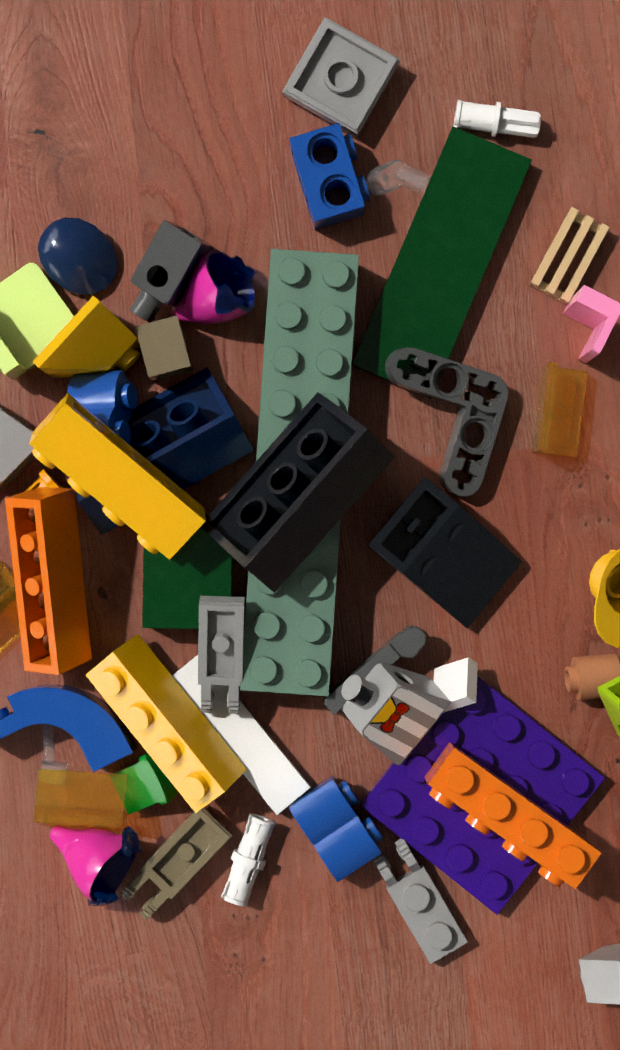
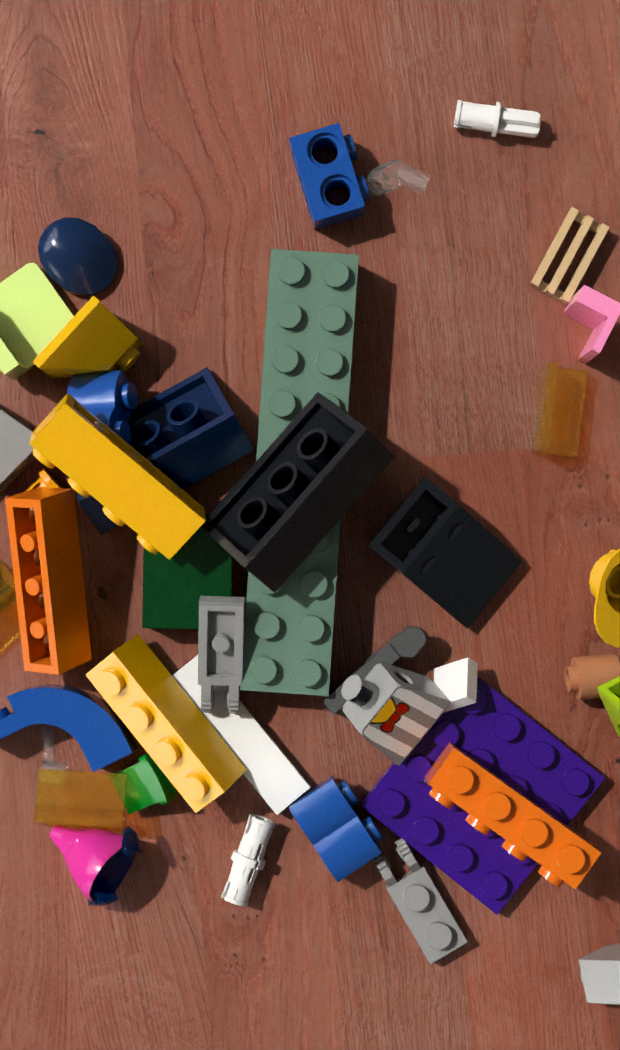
dark tan hinge [119,807,233,920] -> none
dark grey torso [129,220,214,323] -> none
dark tan panel [136,315,194,382] -> none
hat [170,250,256,324] -> none
light grey plate [282,17,400,138] -> none
dark green tile [352,126,532,399] -> none
dark grey beam [385,347,508,496] -> none

